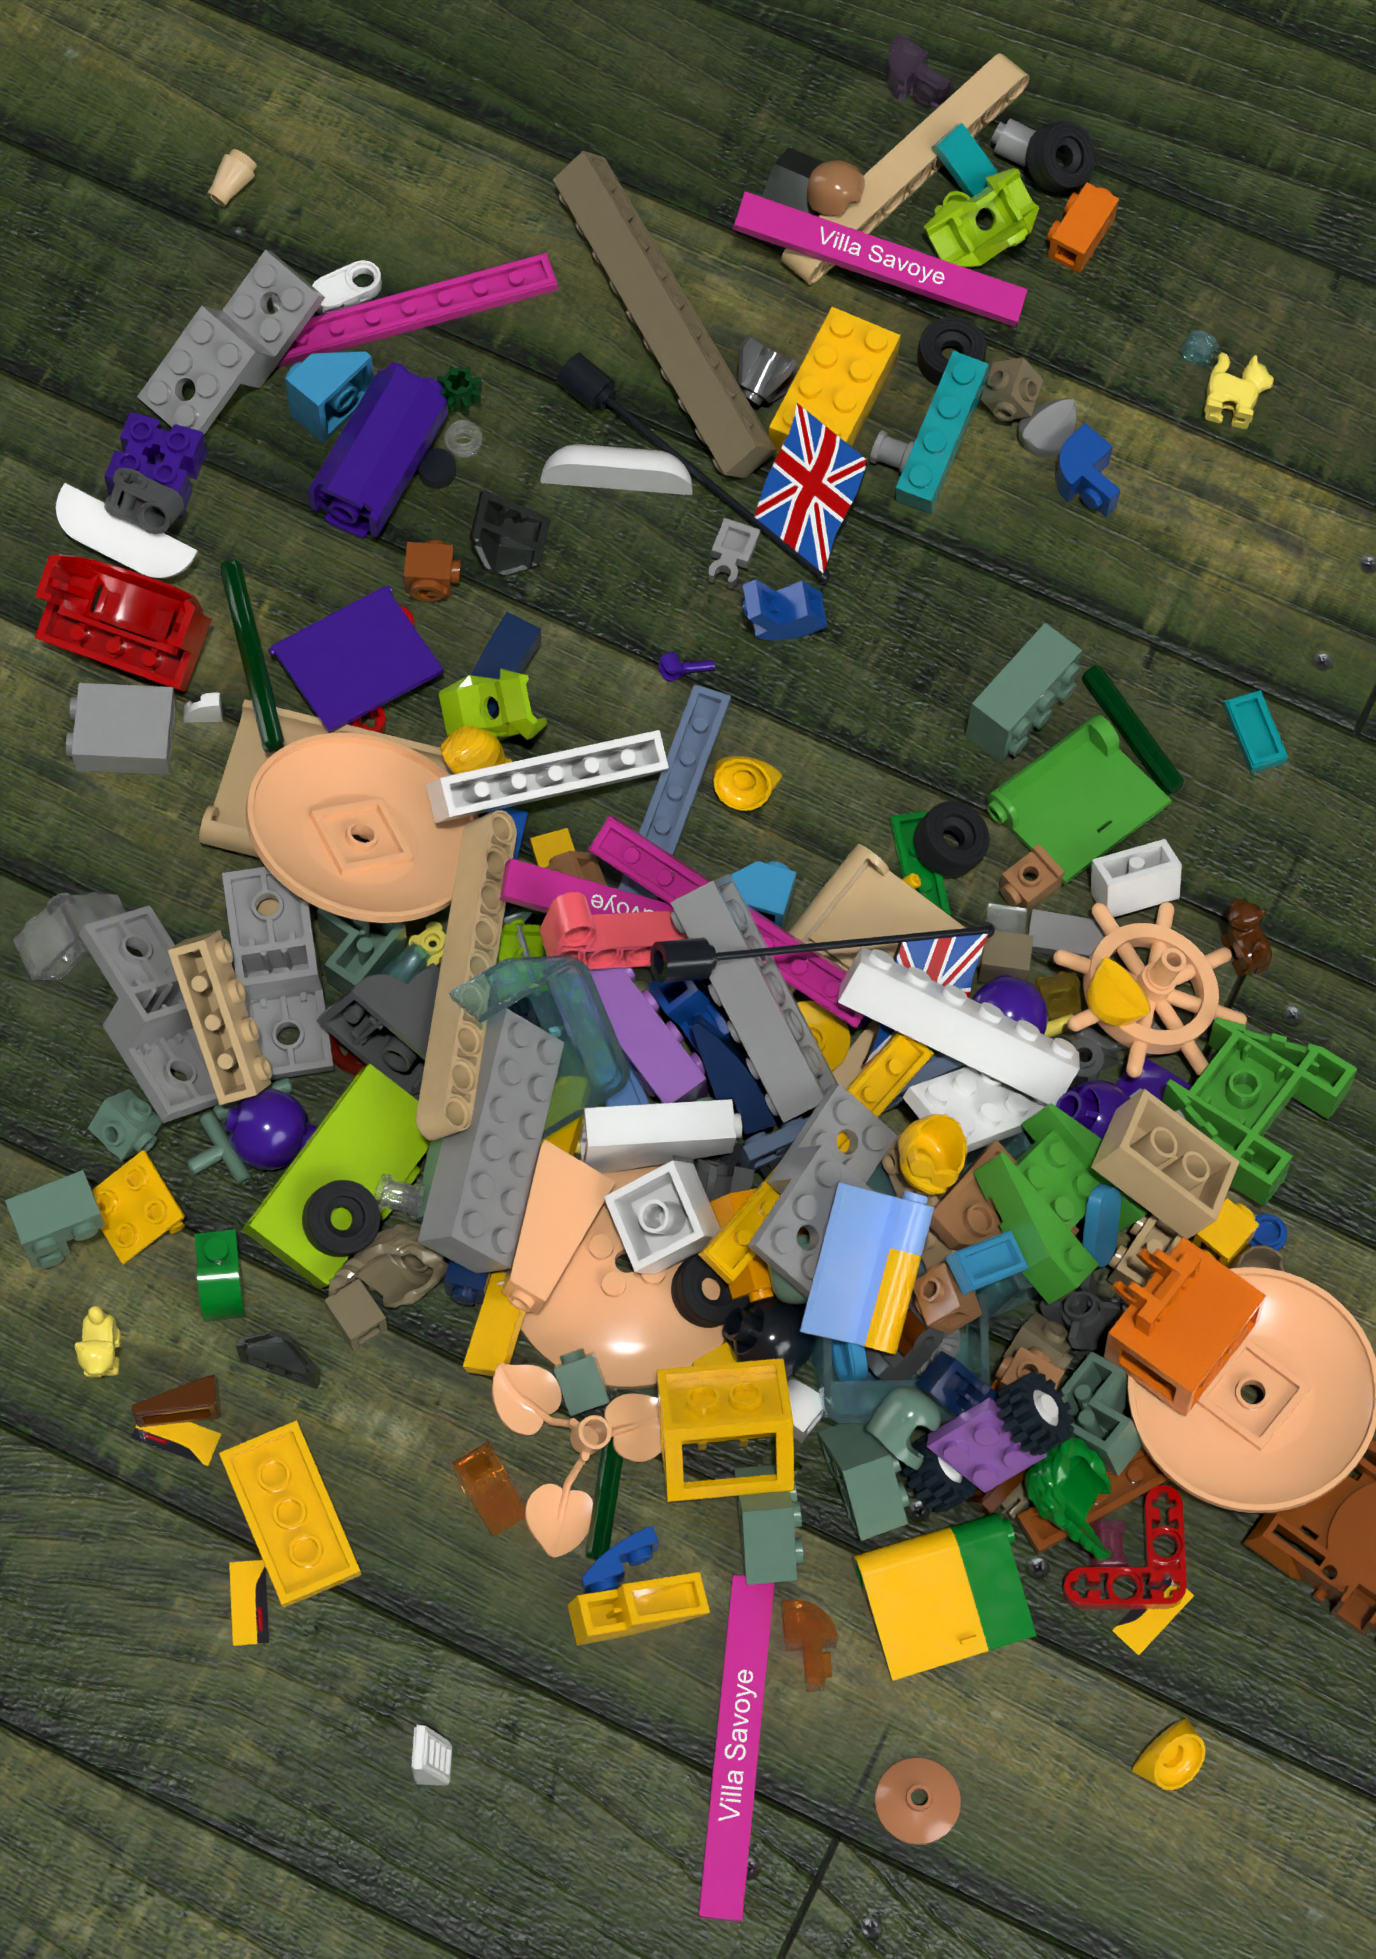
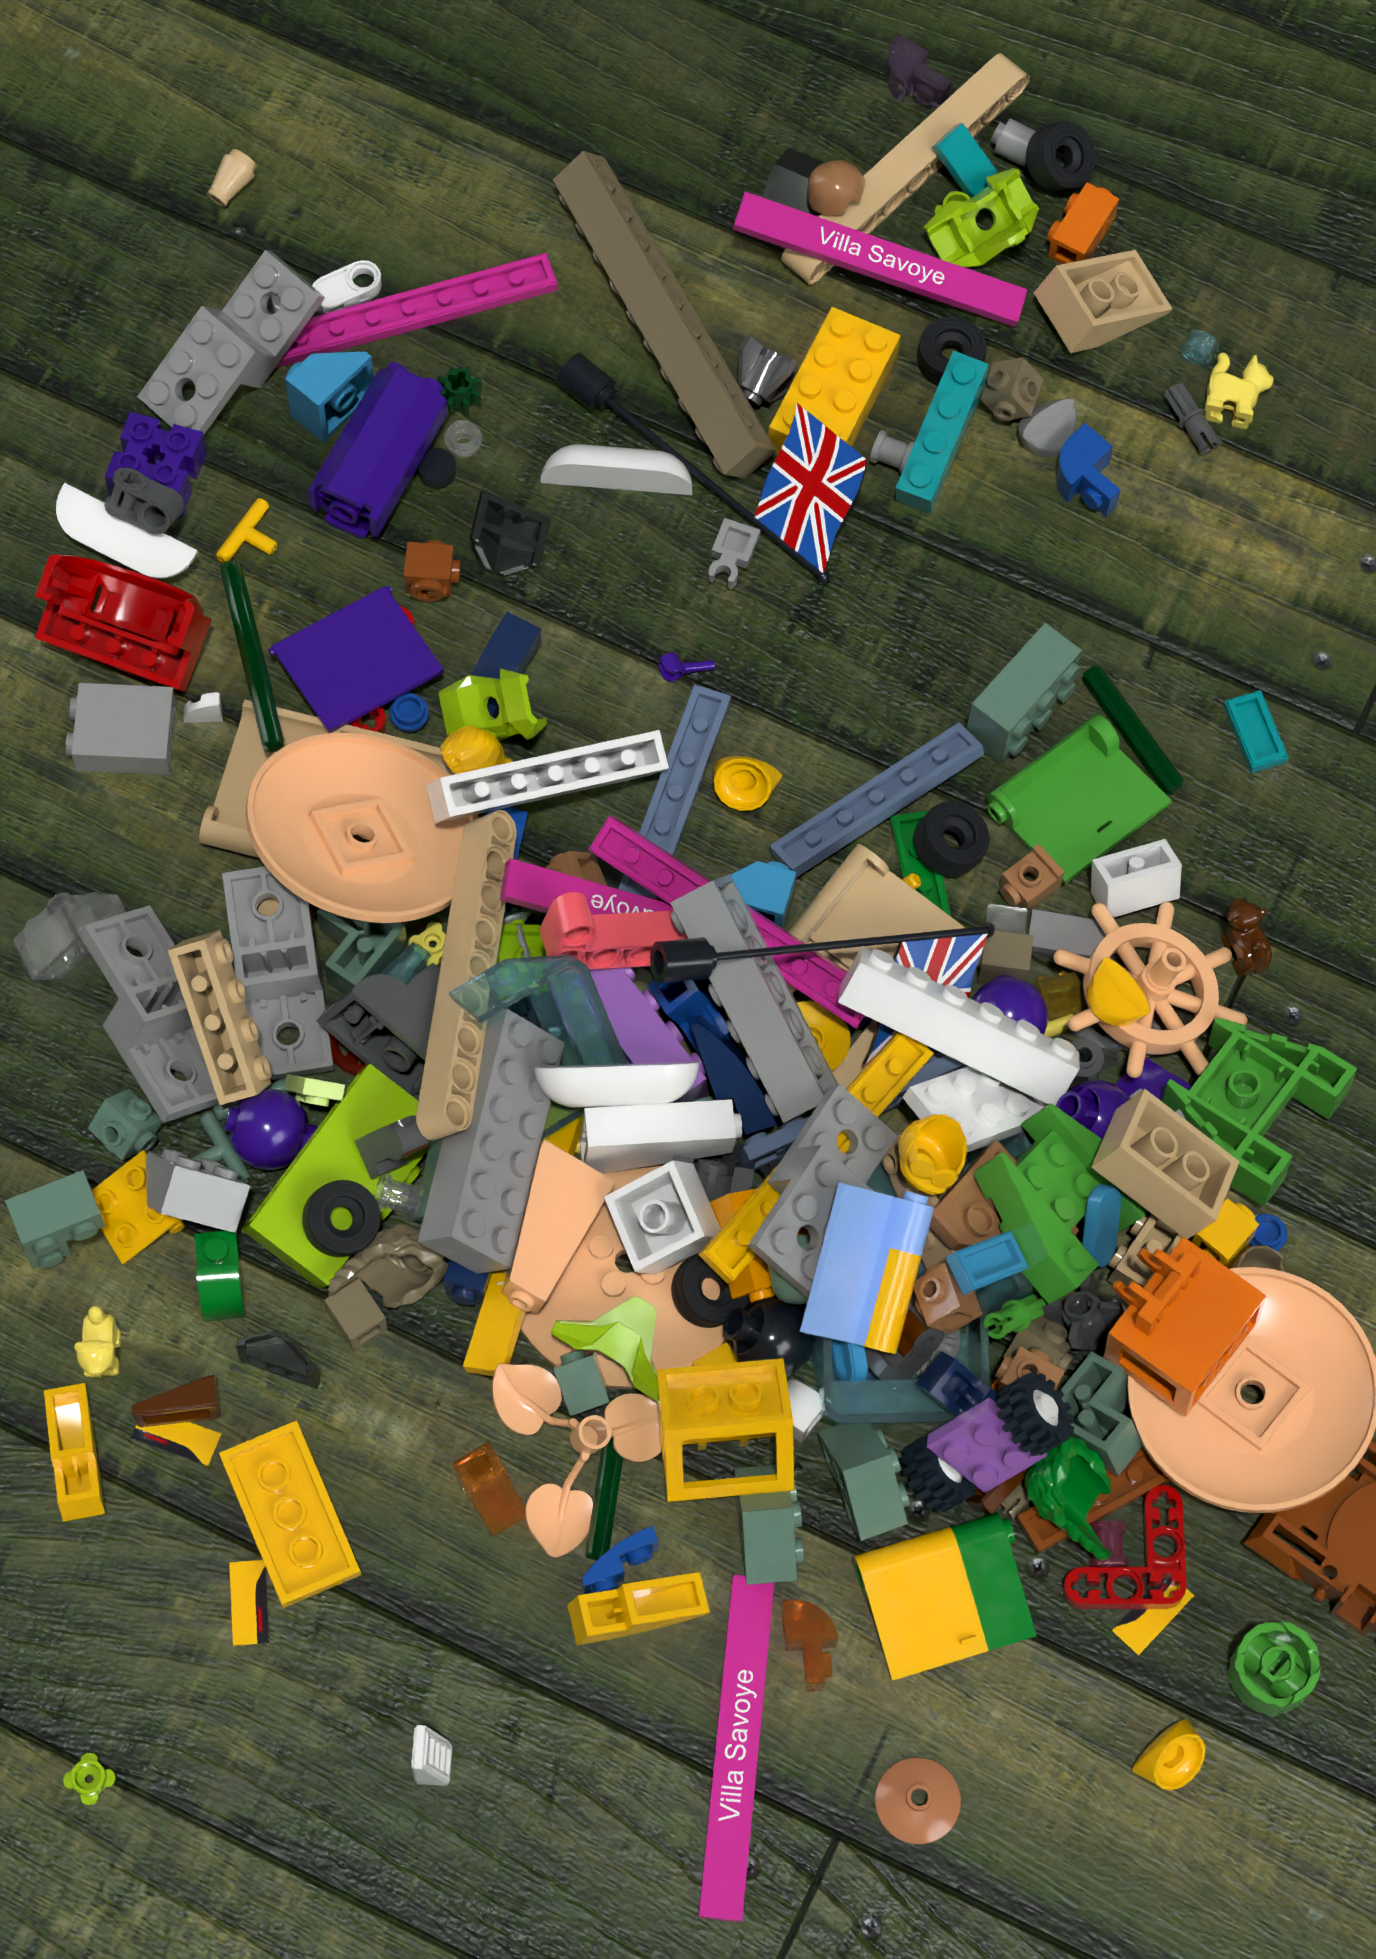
yellow tile [530,828,575,868] -> none
blue brick [743,579,828,641] -> none
sand green helmet [866,1386,941,1470] -> none
none -> yellow slope [44,1383,105,1522]
none -> lime plate [63,1753,116,1806]
none -> slope [146,1148,250,1233]
none -> yellow piece [216,498,278,563]
none -> yellowish green plate [284,1074,345,1107]
none -> dark grey leg [355,1115,429,1178]
none -> blue plate [390,693,429,732]
none -> white brick [534,1061,699,1107]
none -> lime piece [551,1296,658,1402]
none -> sand blue plate [770,722,984,878]
none -> bright green axle [984,1294,1046,1339]
none -> tan slope [1034,250,1173,353]
none -> dark grey axle [1165,383,1222,455]
none -> bright green brick [1227,1621,1321,1717]

